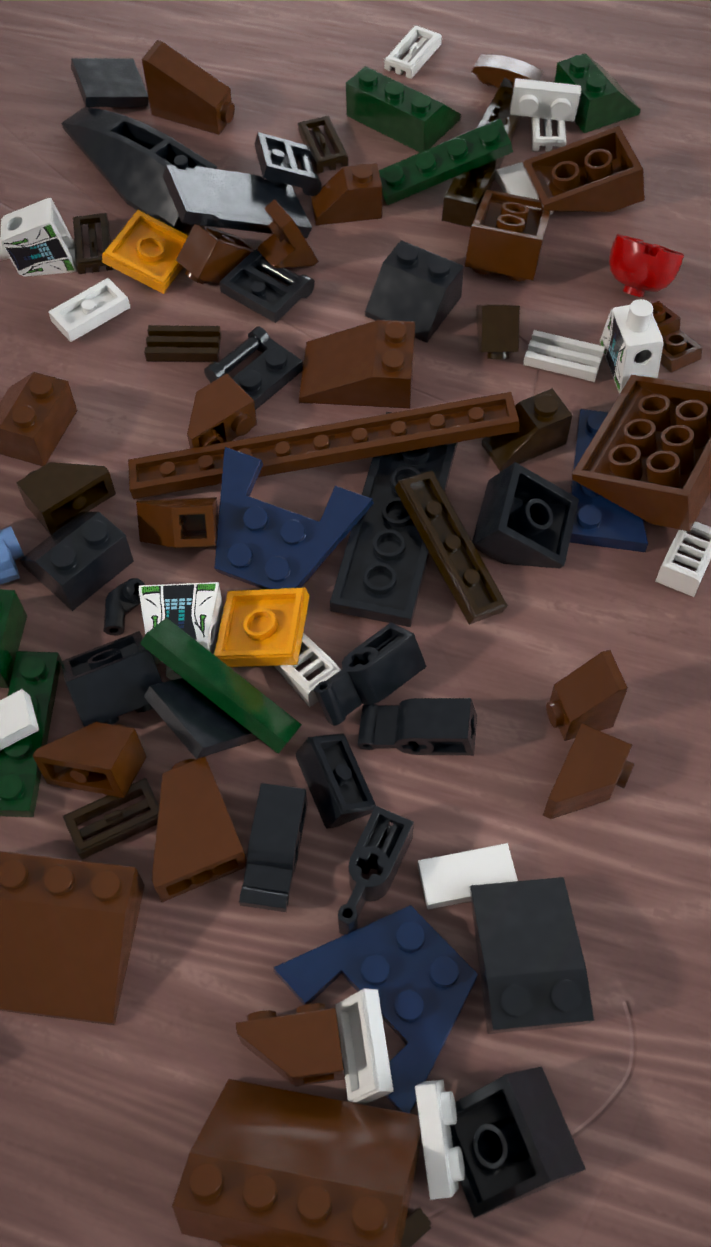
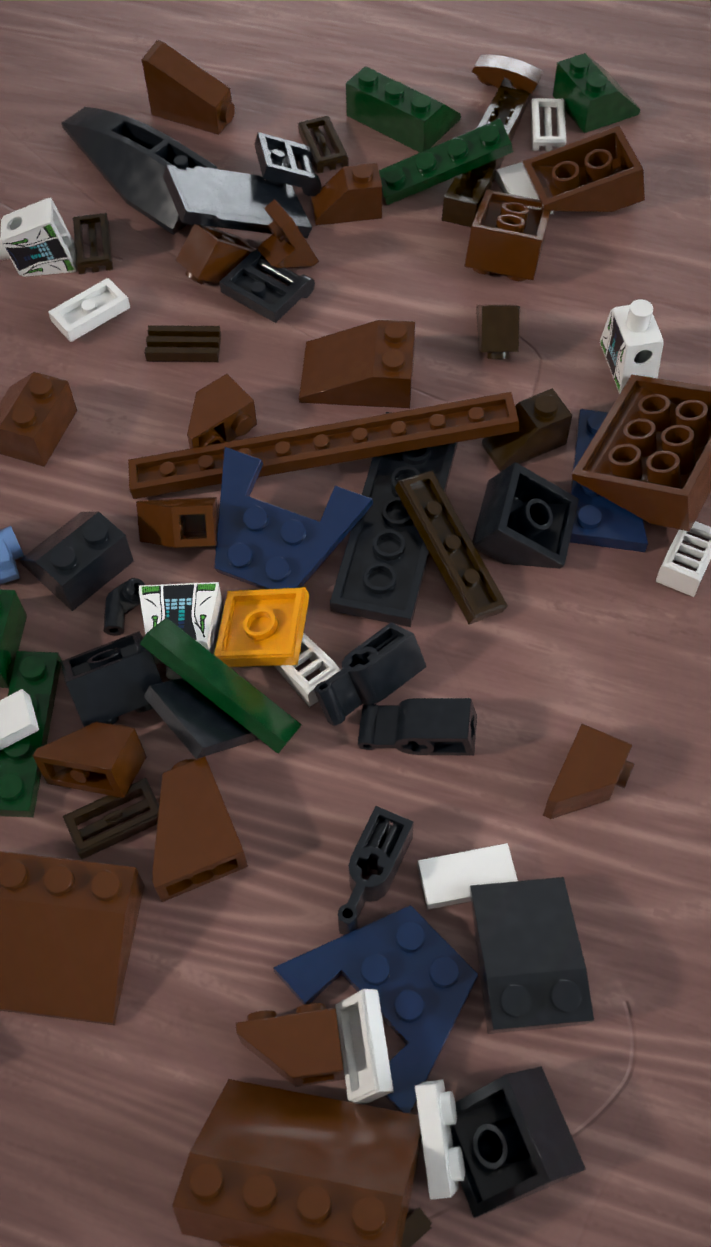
dark brown slope [16,462,116,535] -> none
black tile [71,58,149,107] -> none
light orange tile [102,210,188,294] -> none
black plate [204,326,303,410] -> none
black piece [239,783,308,912] -> none
black slope [296,733,376,829] -> none
black slope [365,240,464,343] -> none
white tile [384,25,442,79] -> none
white plate [510,78,581,122] -> none
white tile [523,330,605,382] -> none
reddish brown slope [546,650,628,741] -> none
red cylinder [609,234,684,298] -> none
reddish brown slope [651,301,702,372] -> none

